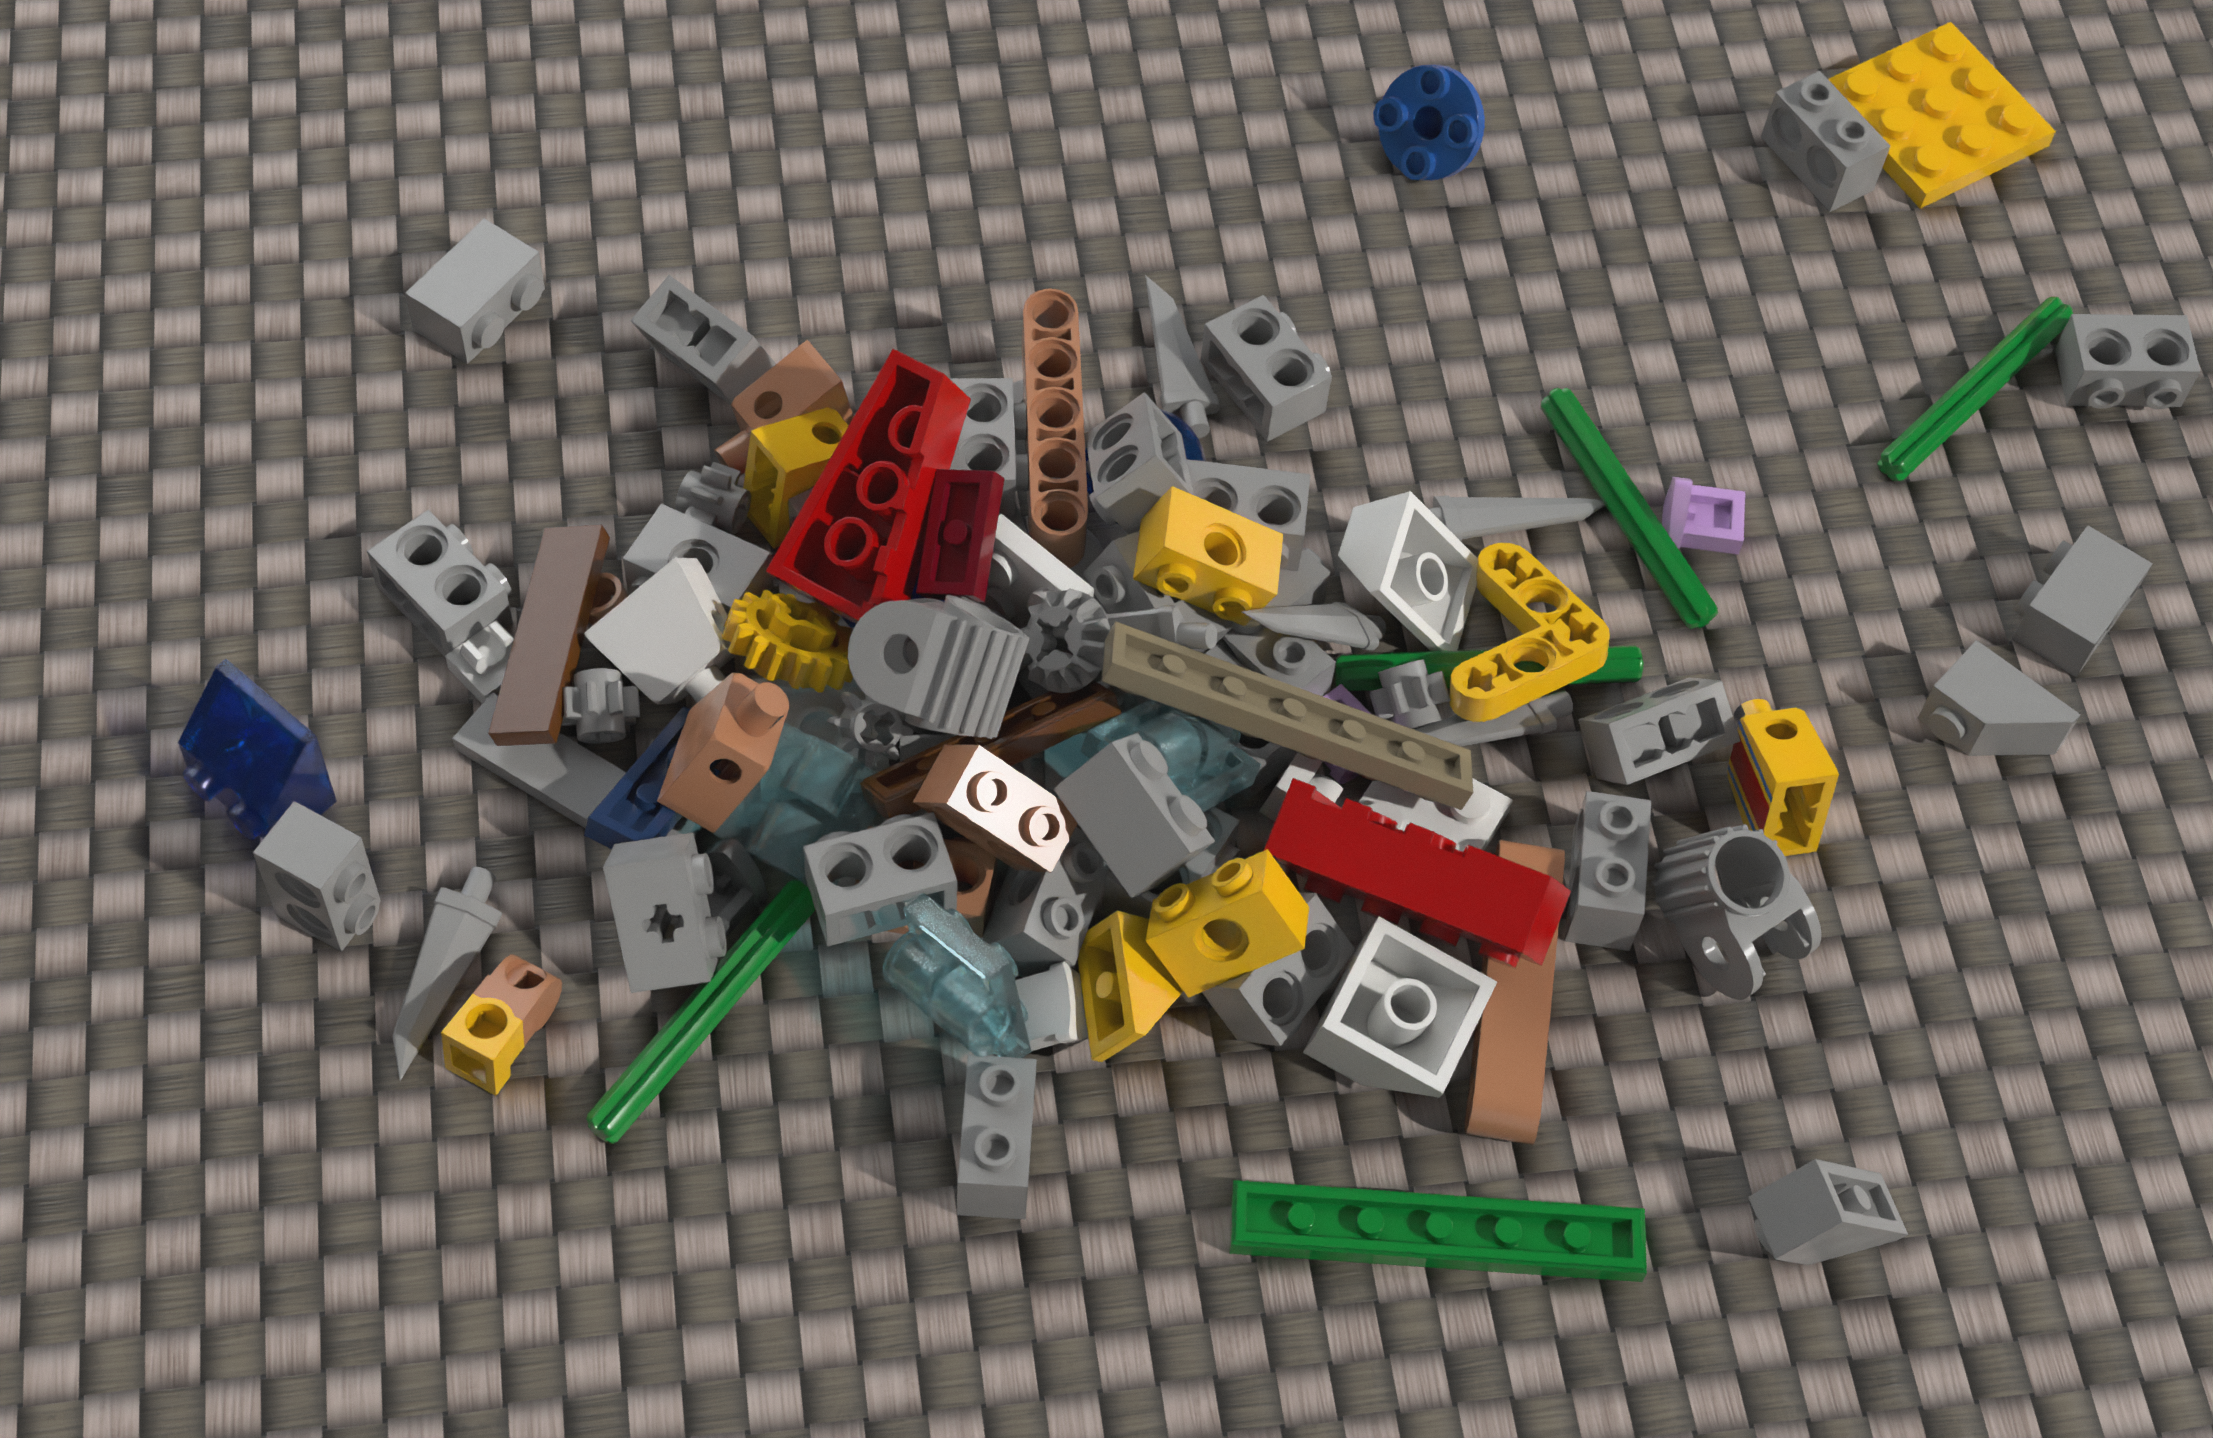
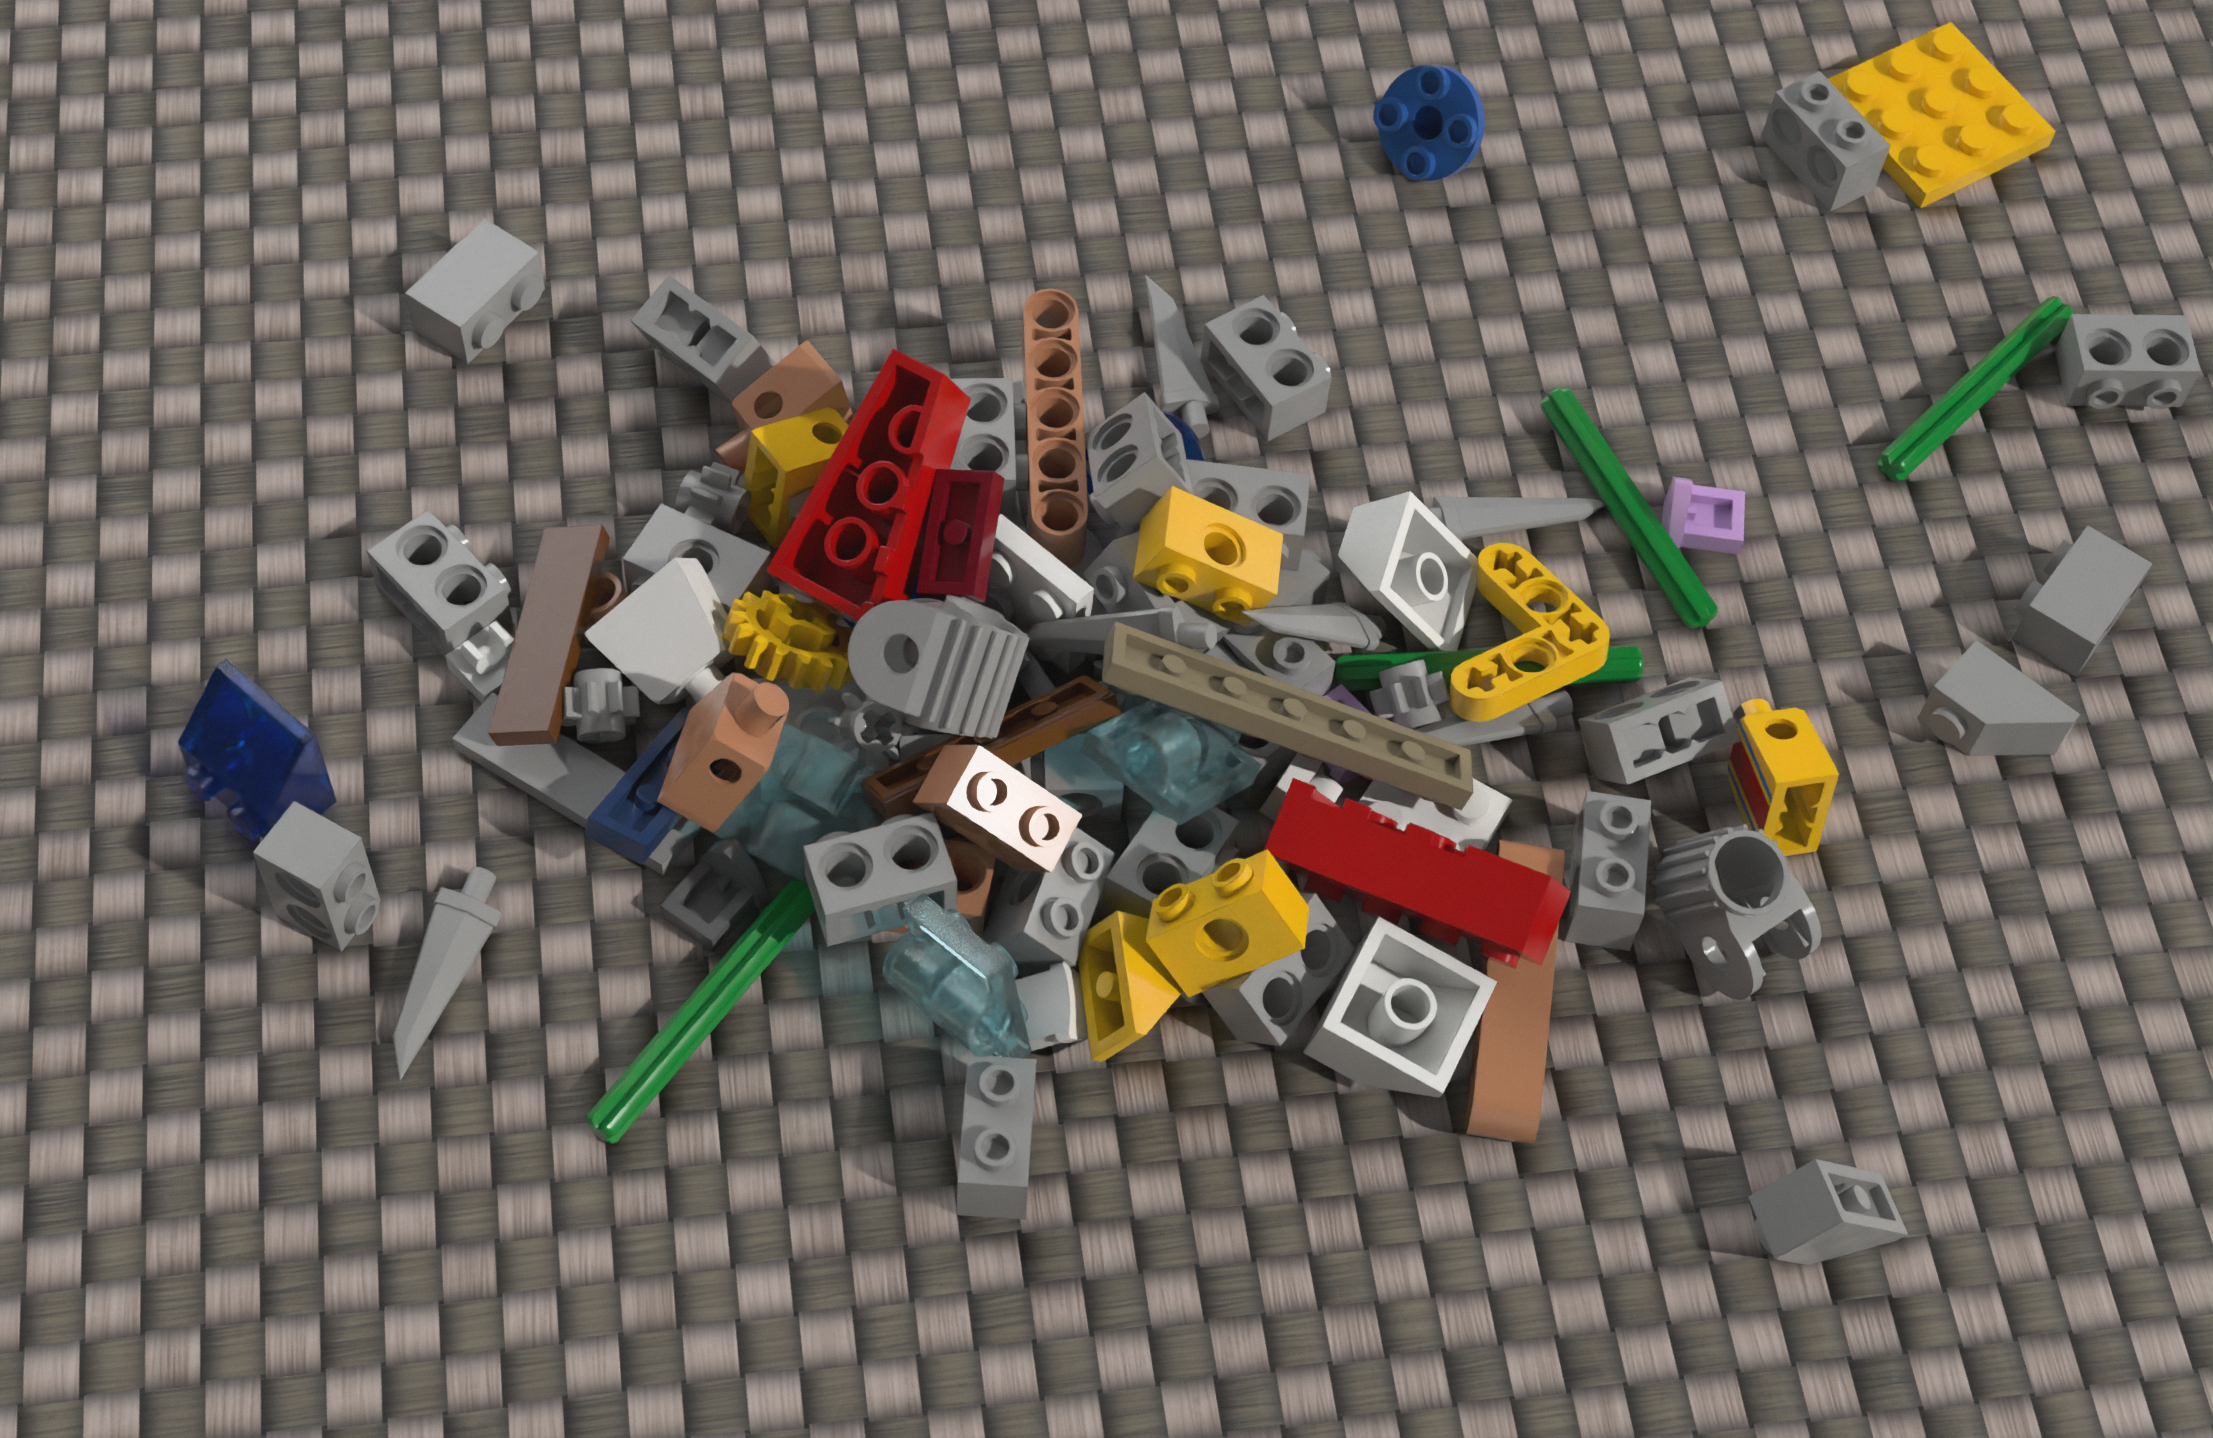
leg [441,954,562,1096] -> none
light grey brick [603,833,727,993] -> none
light grey gear [1020,588,1110,693] -> none
light grey brick [1053,733,1215,898] -> none
green tile [1229,1180,1647,1282] -> none

